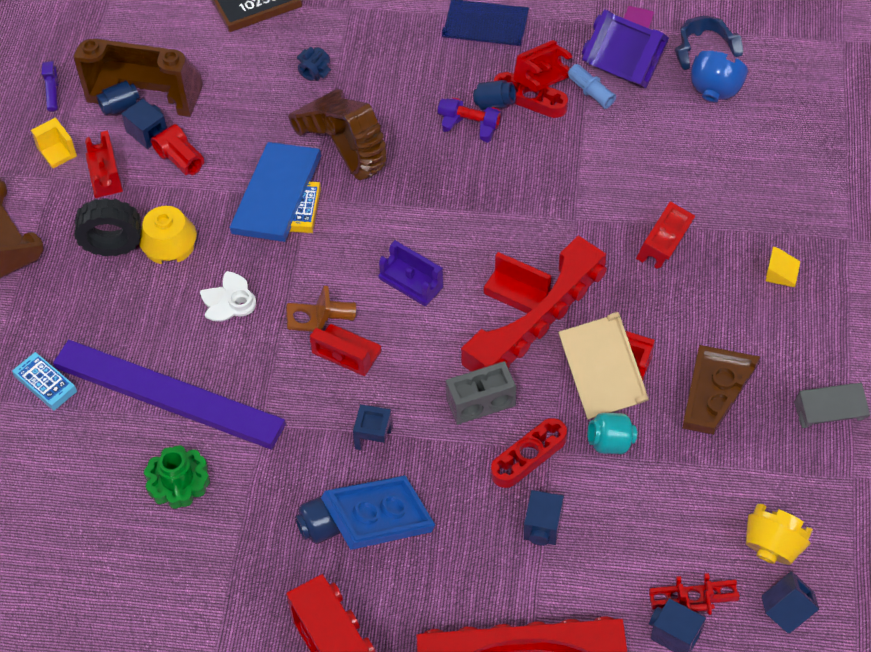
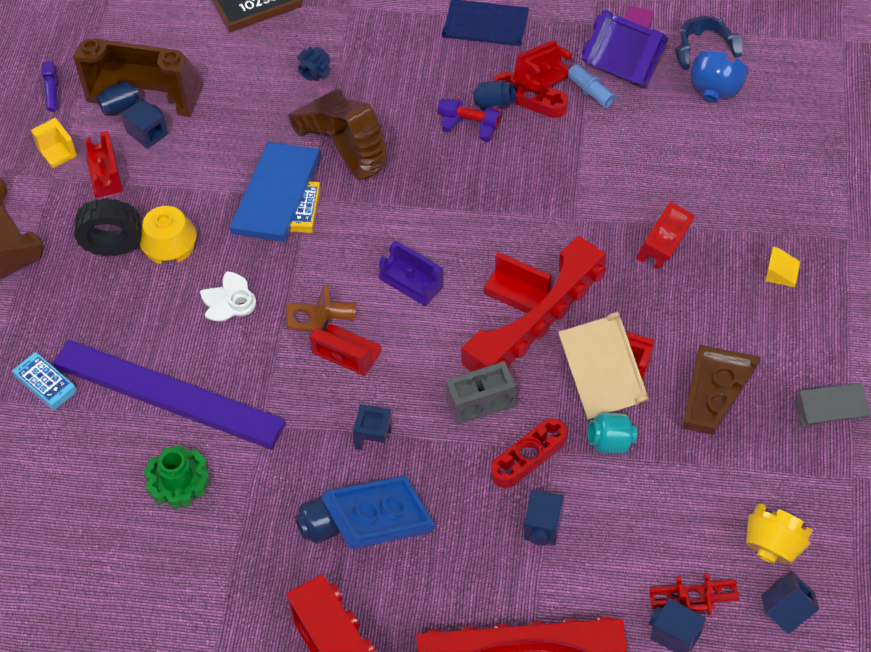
red piece [151,124,205,176] -> none

